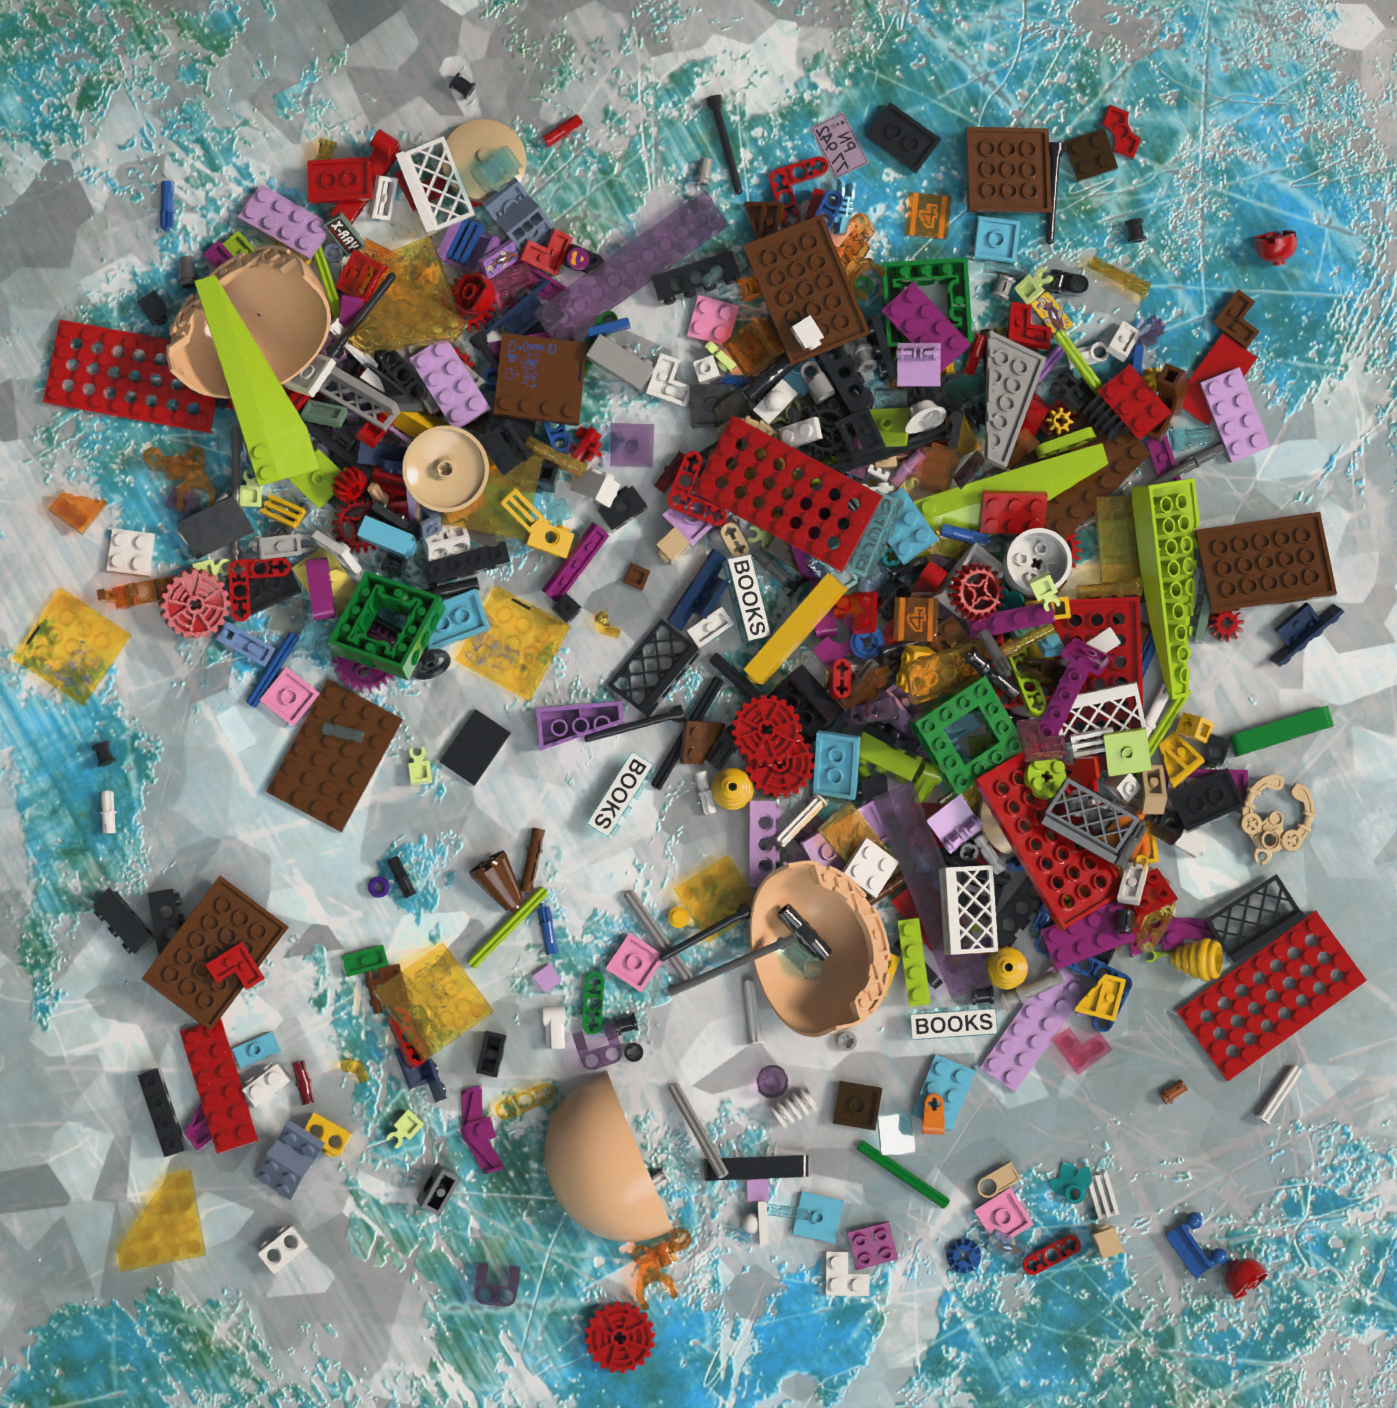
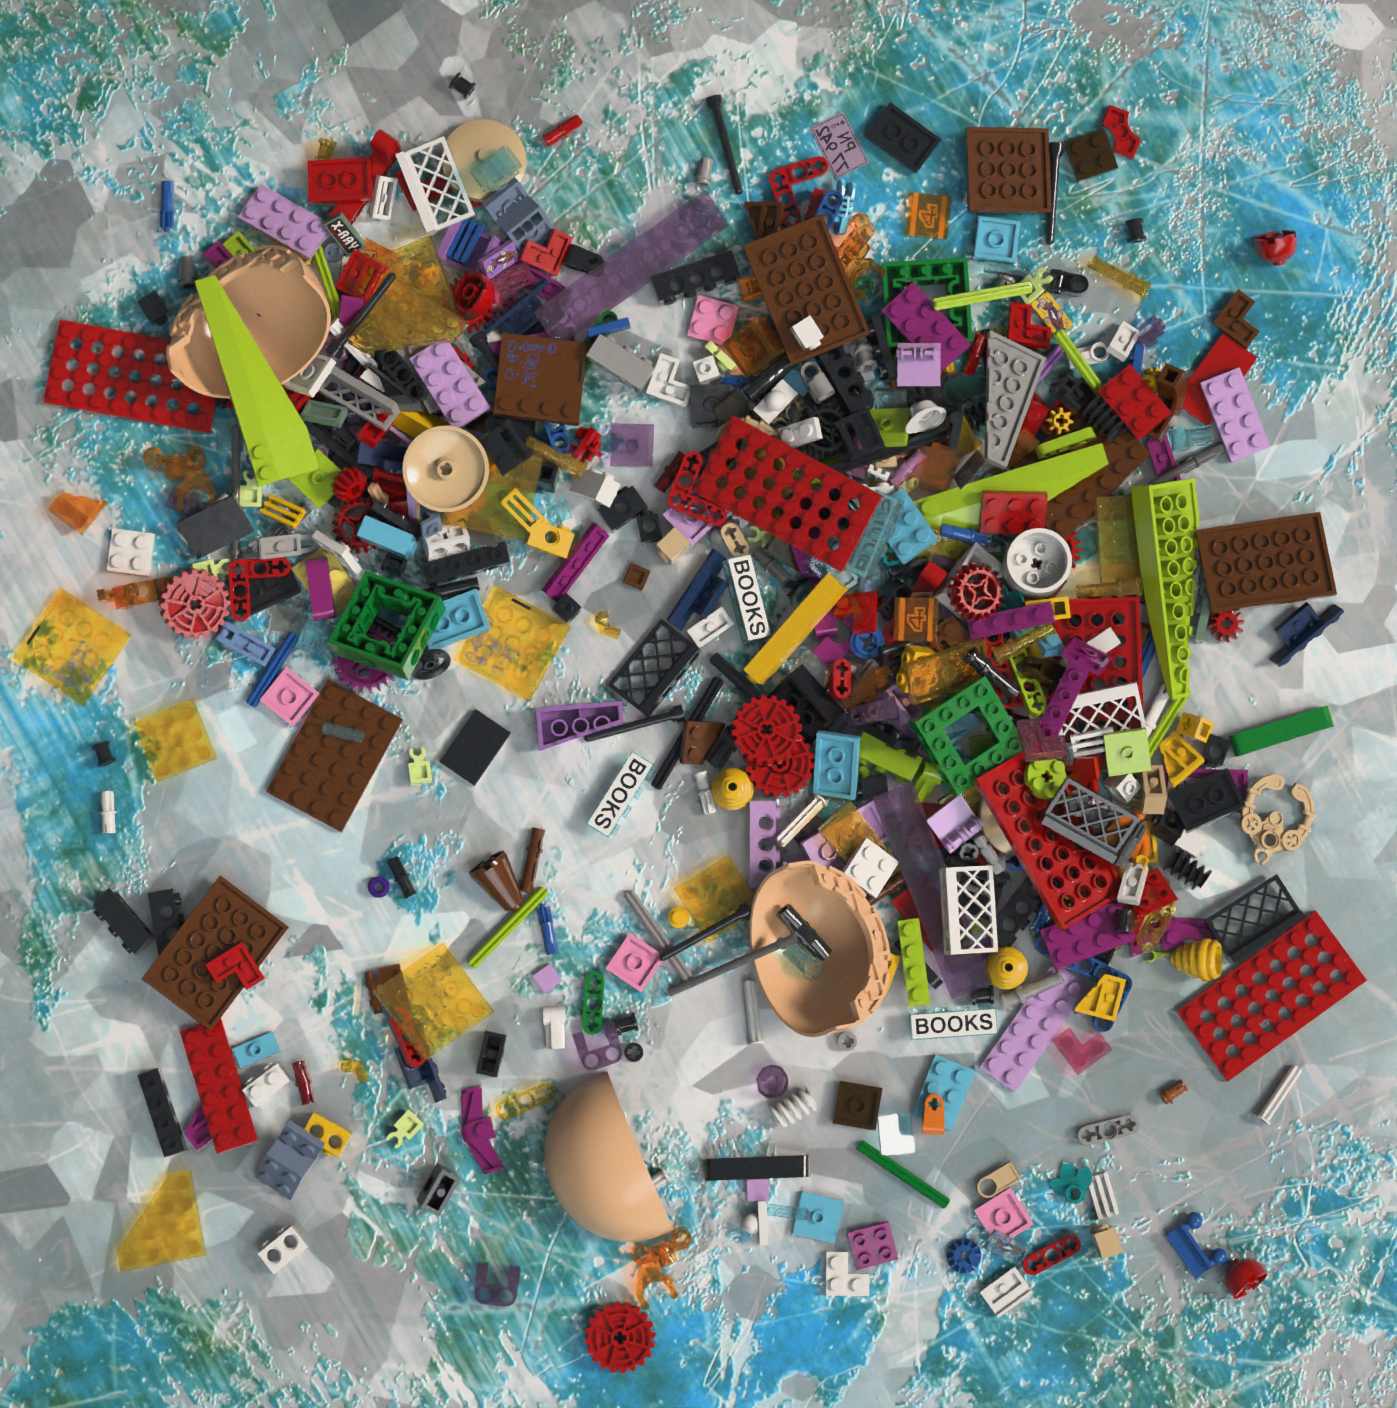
green plate [341,945,389,977] -> none
magenta tile [567,248,589,270] -> none
light grey axle [668,1082,728,1179] -> none
clear light blue tile [702,265,723,288] -> none
dark grey piece [977,629,1012,678] -> none
yellowish green plate [1028,571,1060,612] -> none
none -> clear yellow plate [133,699,218,783]
none -> black brick [636,511,662,545]
none -> lime axle [932,281,1033,311]
none -> white plate [980,1267,1033,1318]
none -> light grey beam [1077,1115,1139,1145]
none -> black piece [1163,846,1212,890]

